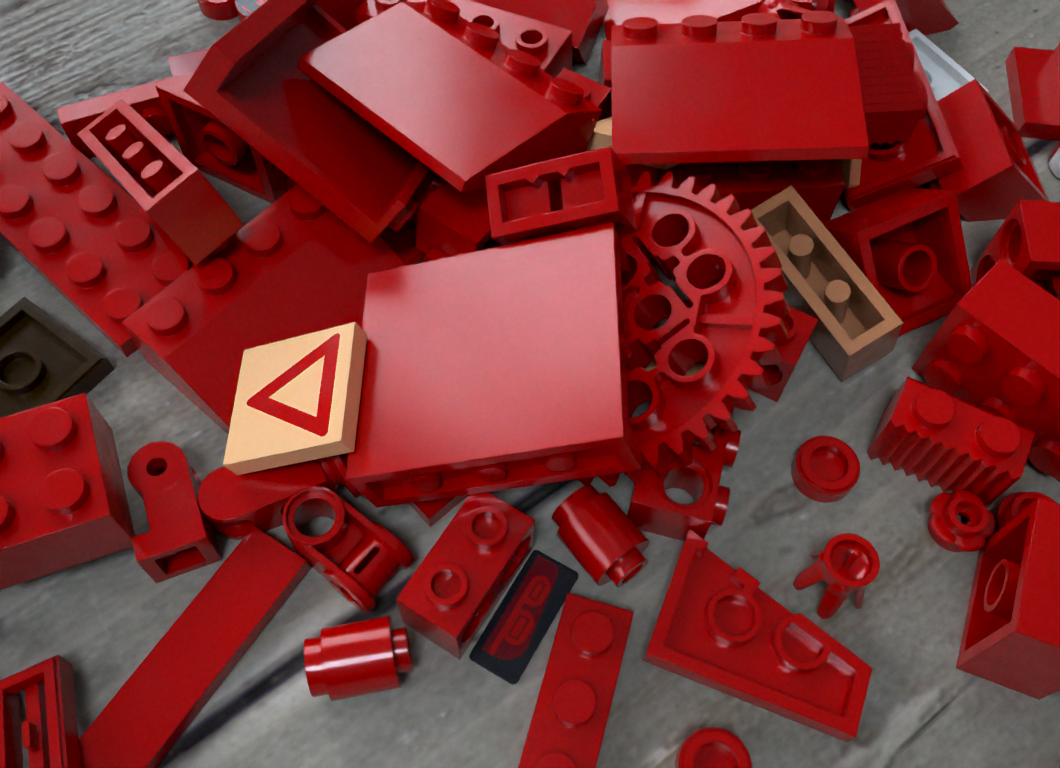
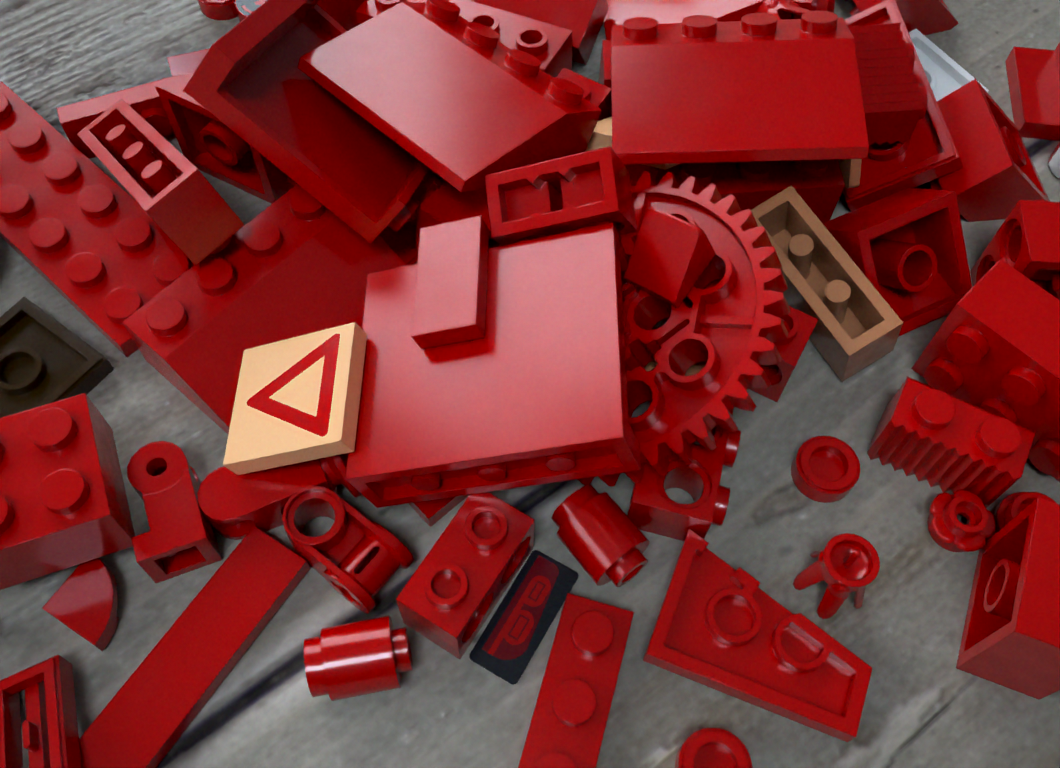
none -> red tile [42,558,118,651]
none -> tile [411,215,489,349]
none -> red slope [624,207,716,307]

